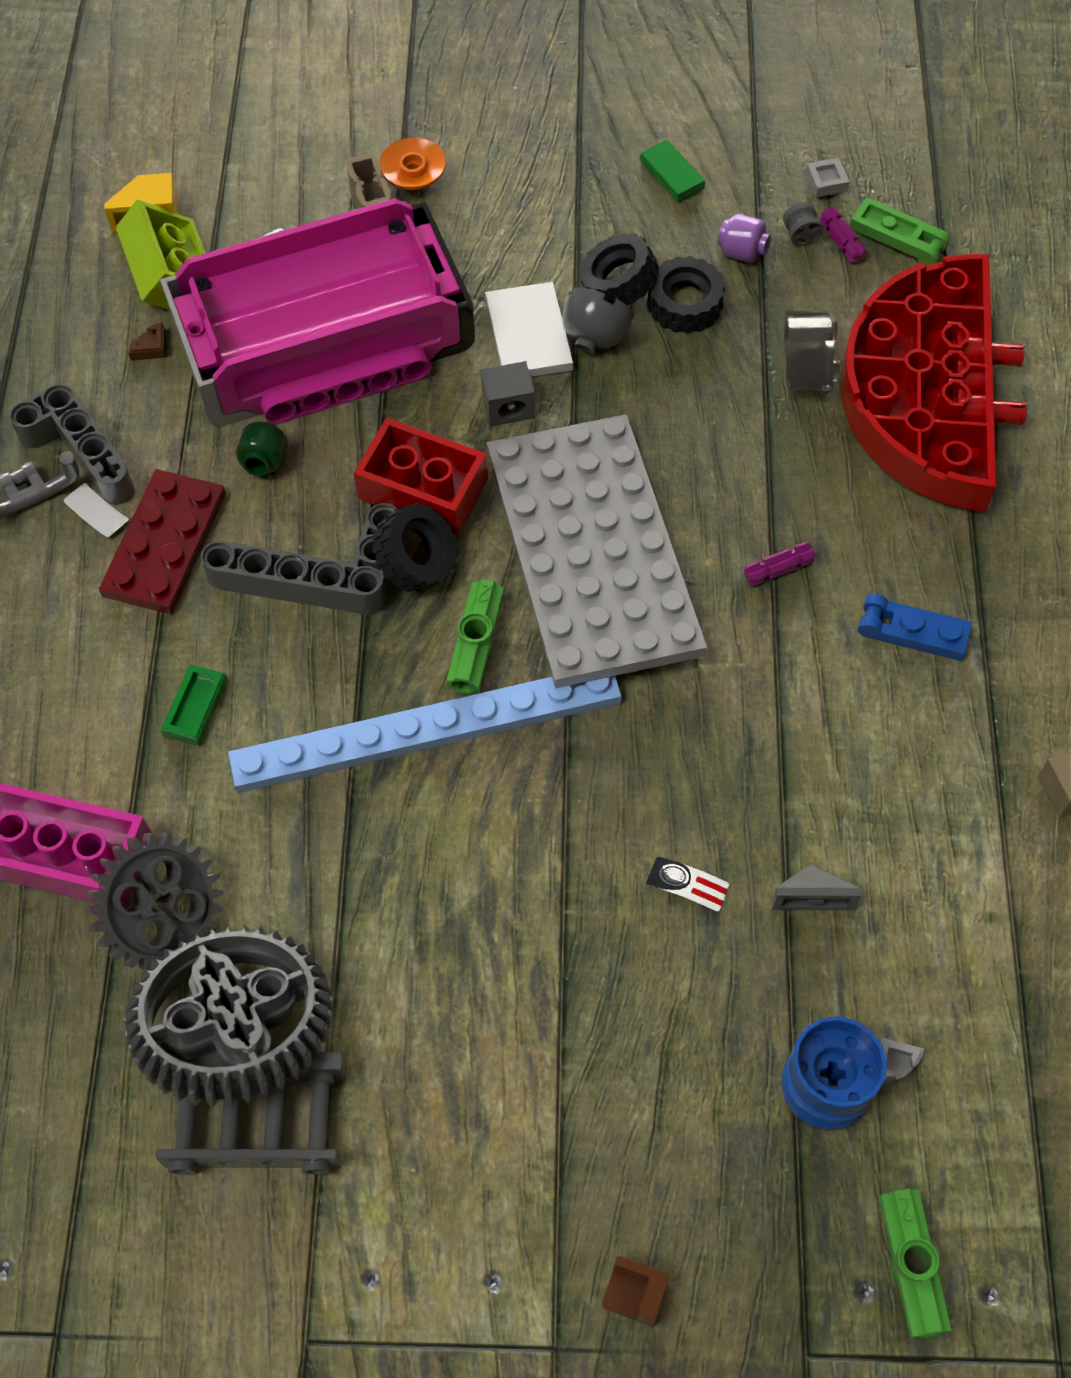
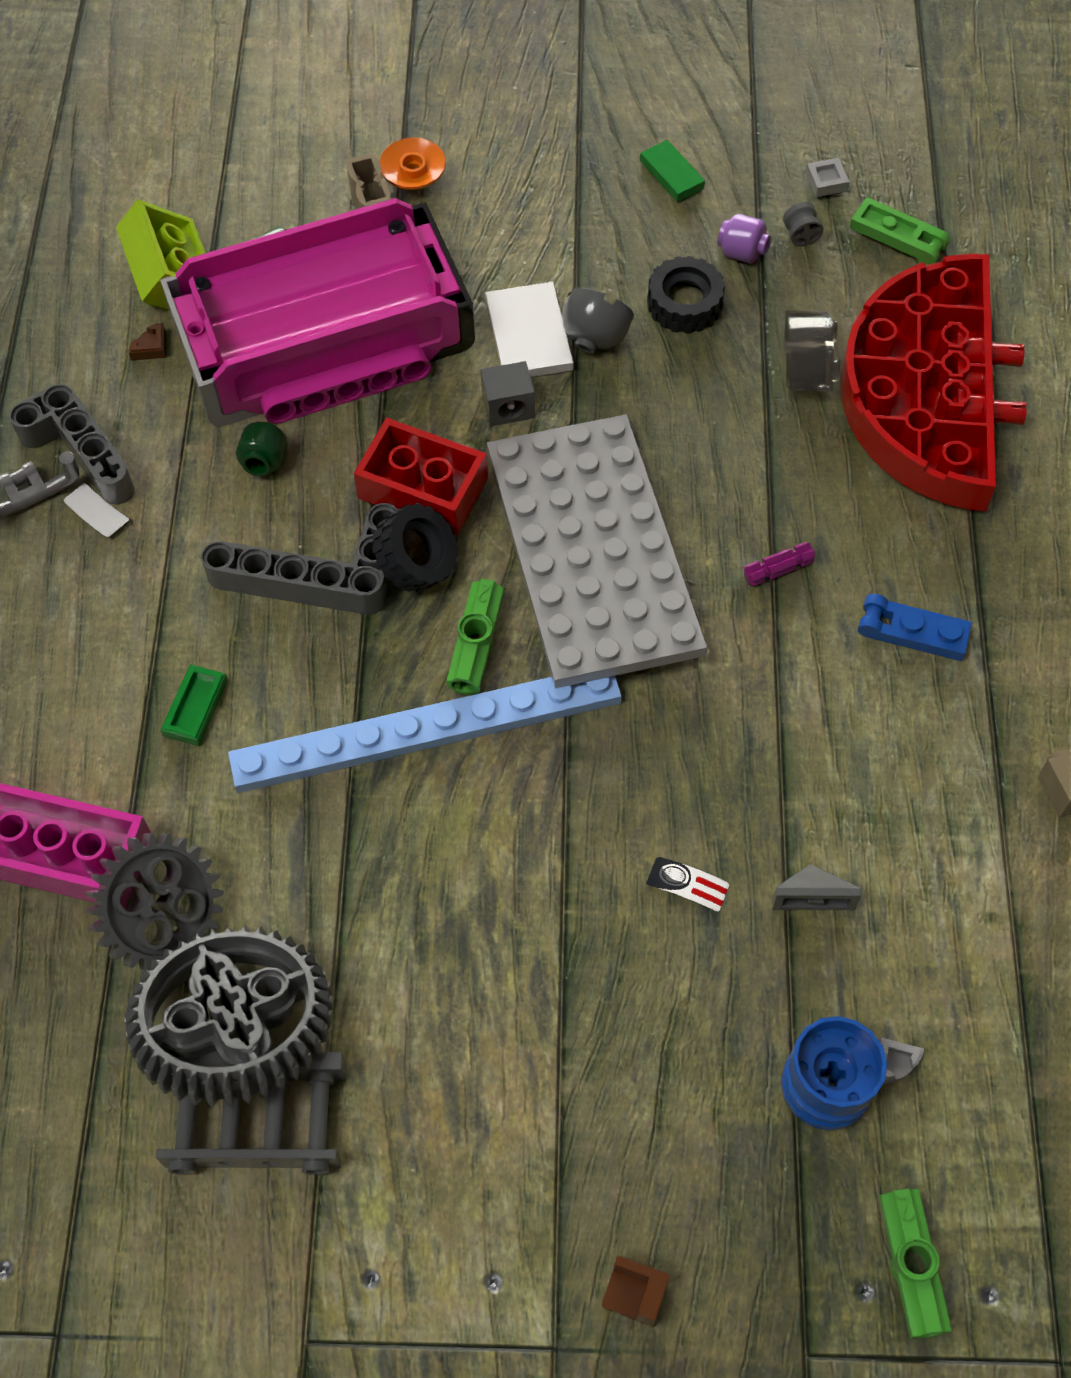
dark red plate [99,469,226,615] -> none
yellow slope [104,173,178,232] -> none
black tyre [578,233,659,305] -> none
magenta axle [820,207,867,264] -> none

